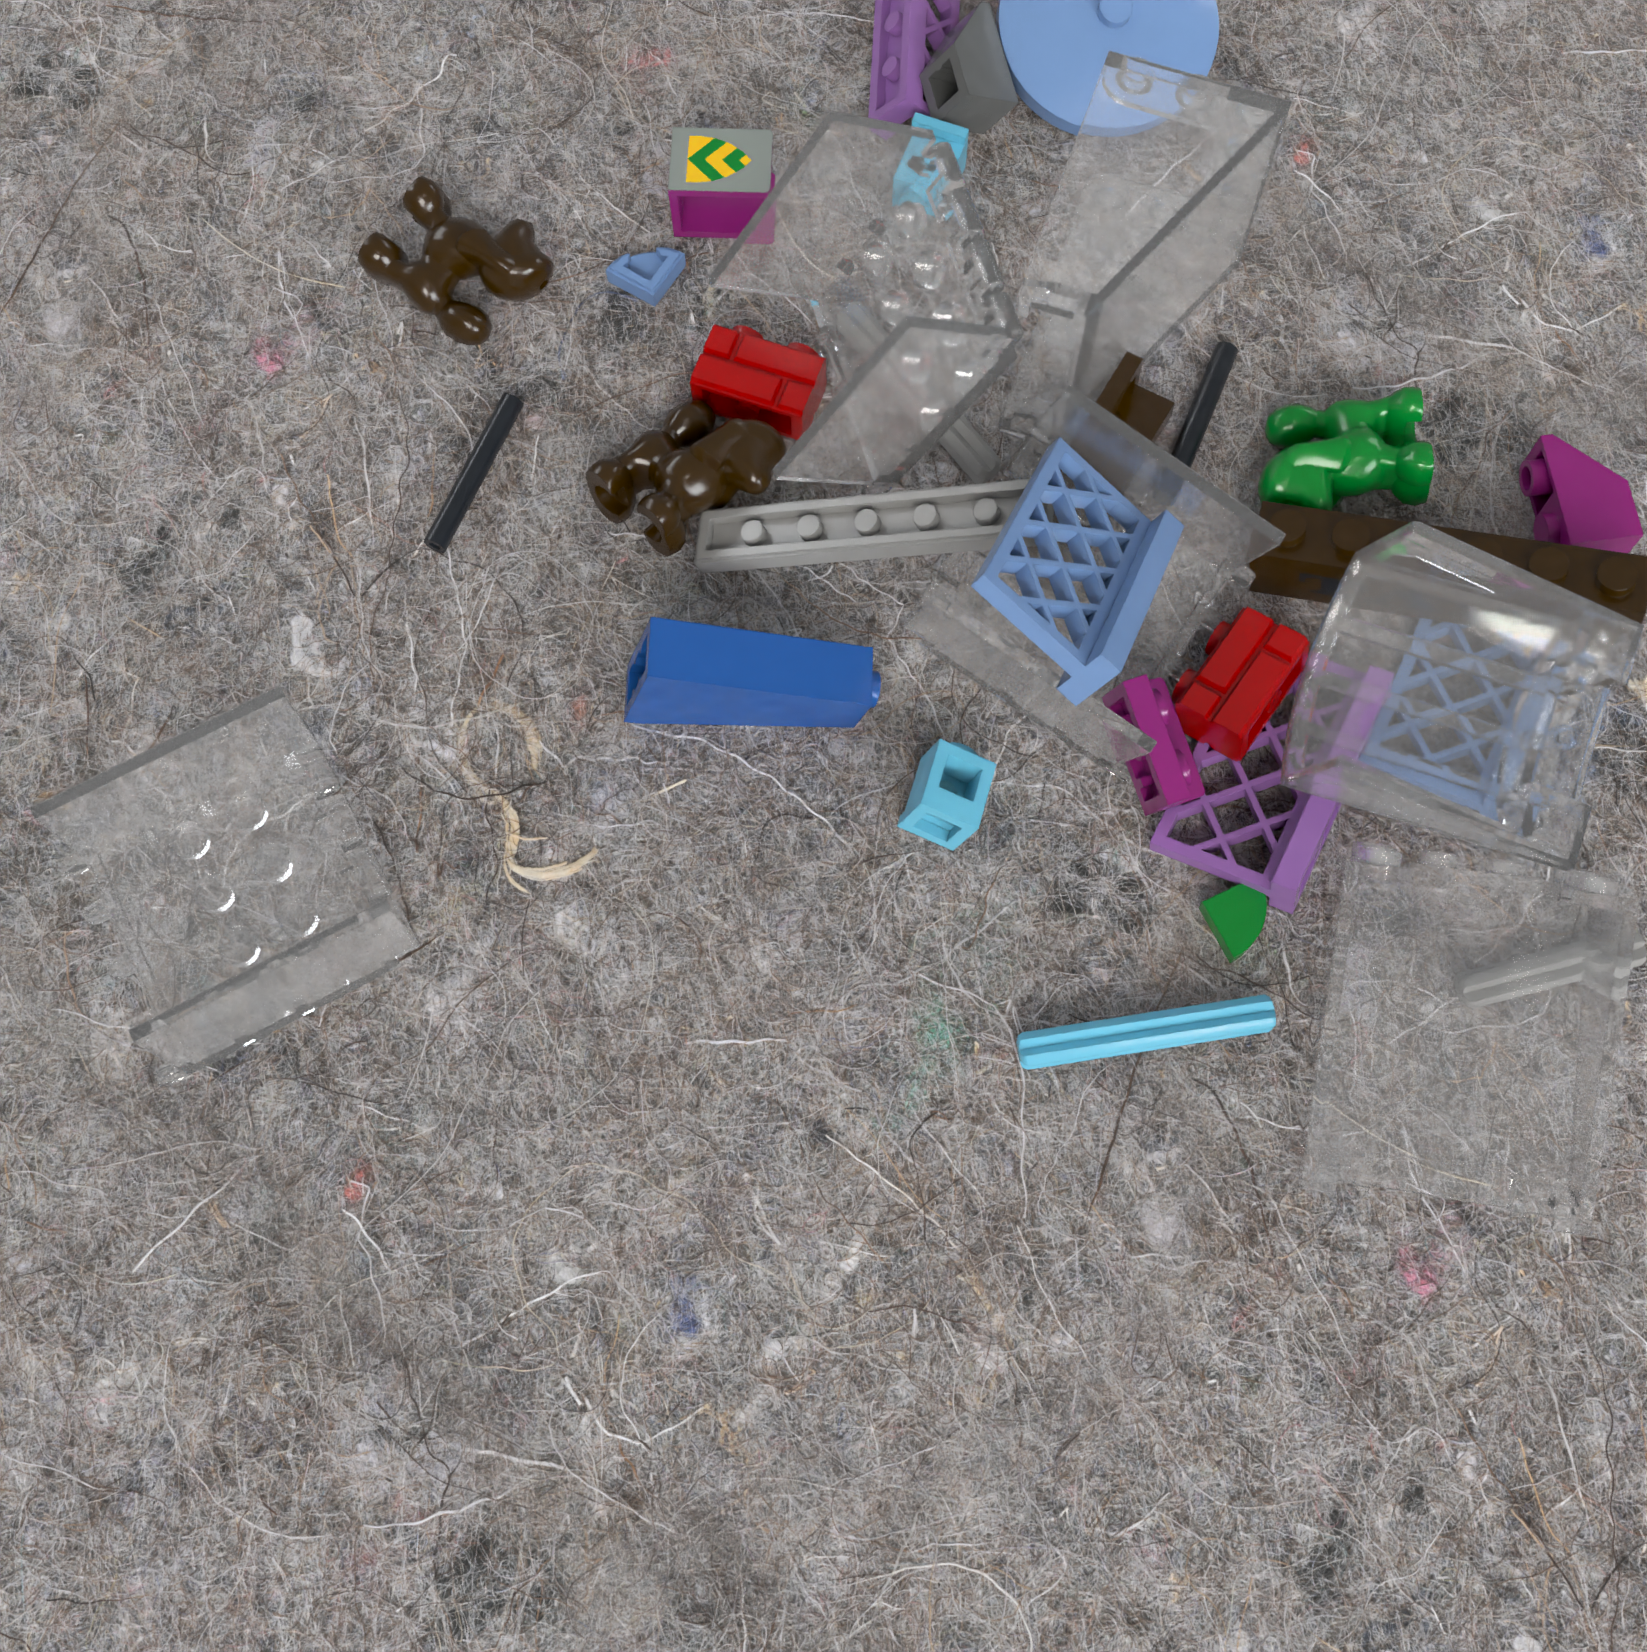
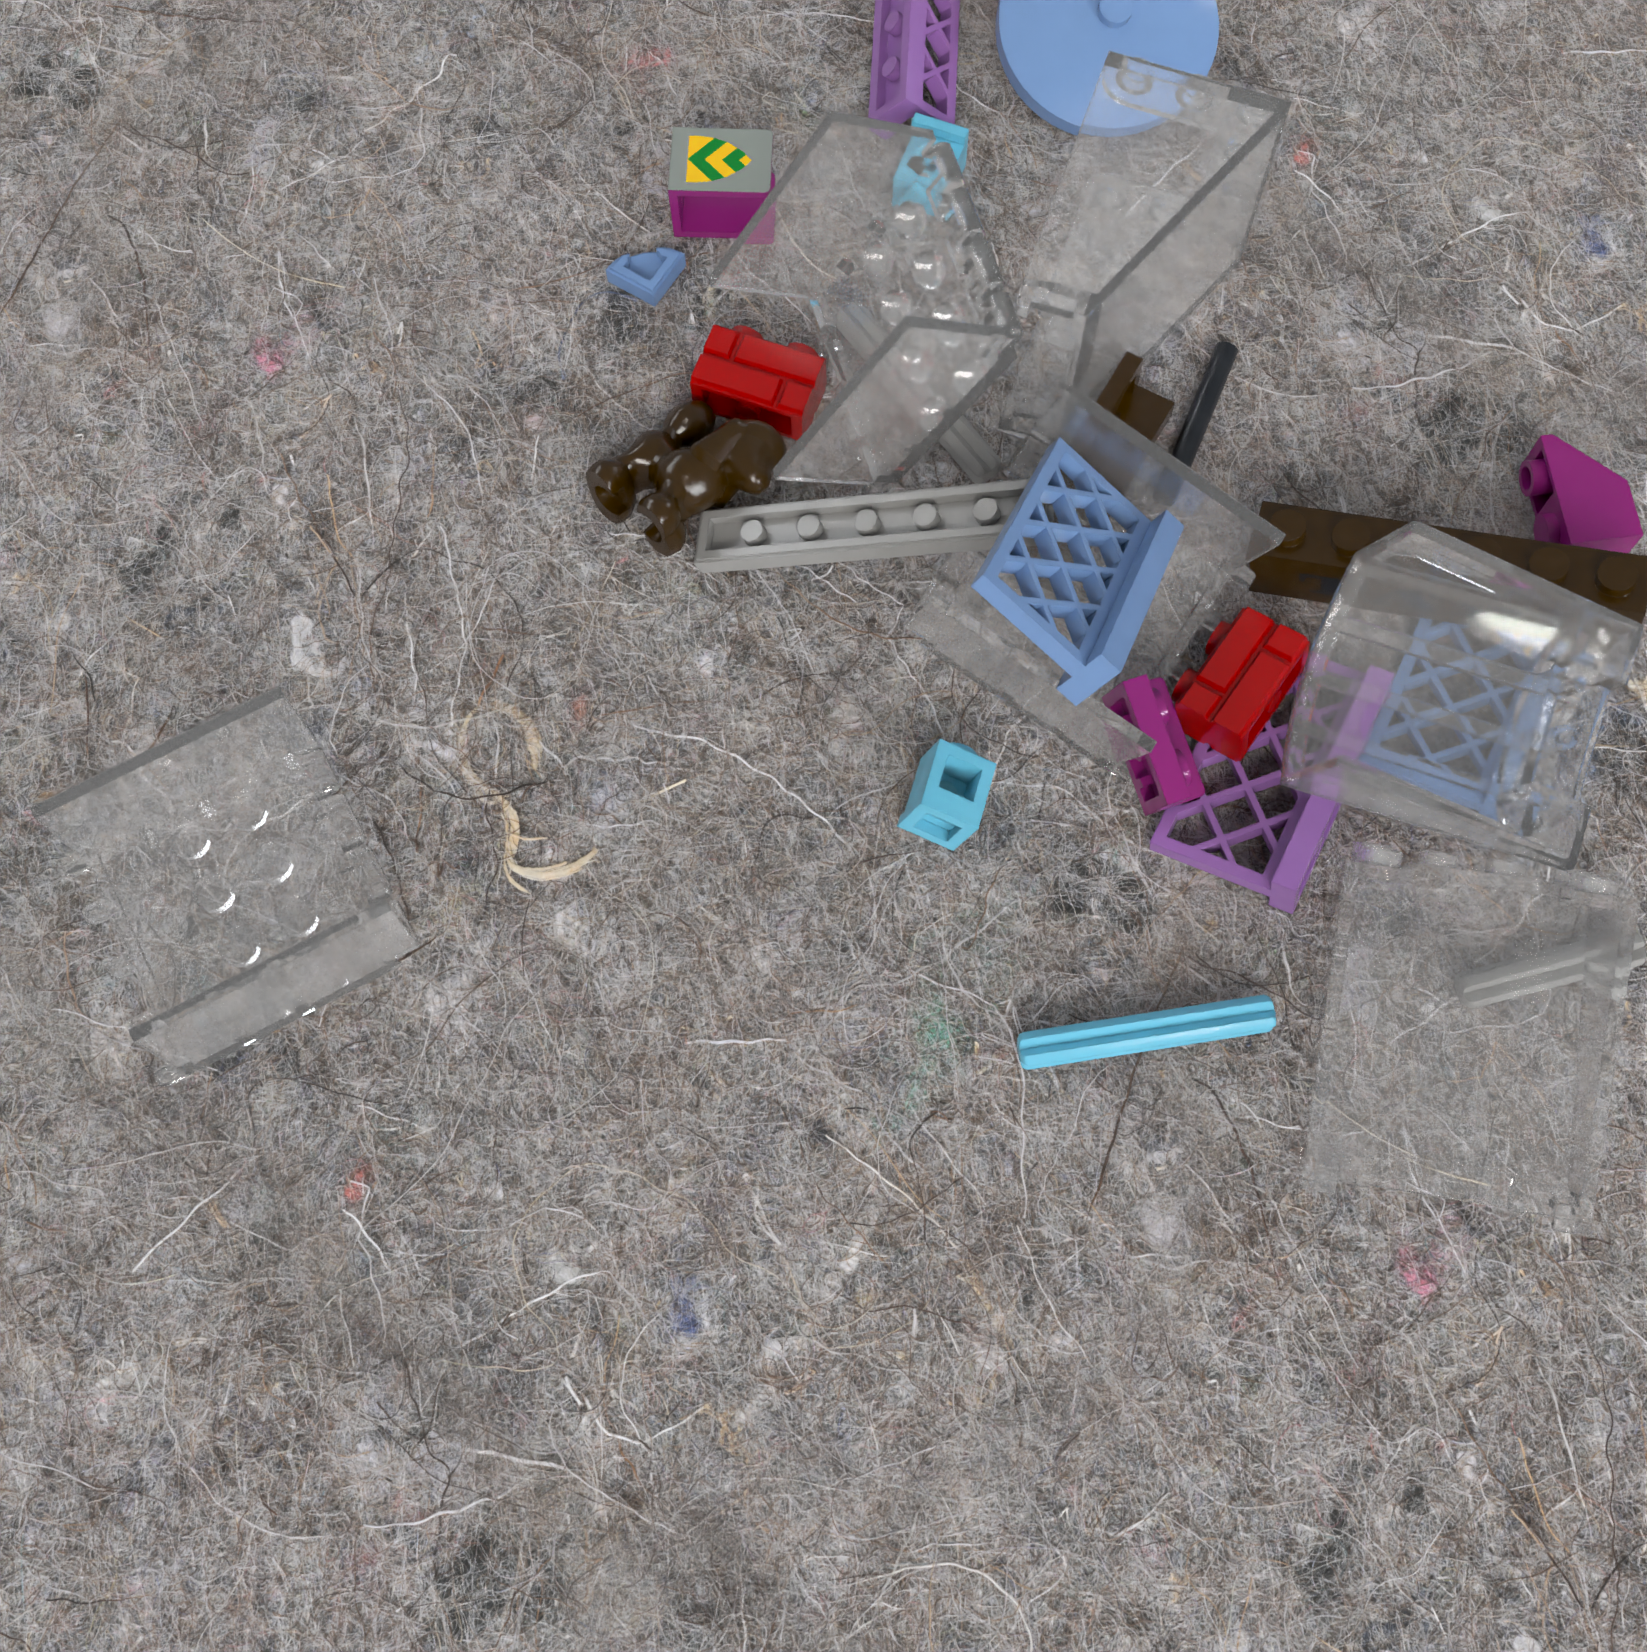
dark brown animal [358,176,554,346] -> none
black piece [424,393,523,553] -> none
blue slope [624,617,881,728] -> none
dark grey slope [919,1,1019,134] -> none
green tile [1199,883,1267,963] -> none
green animal [1258,386,1434,511] -> none

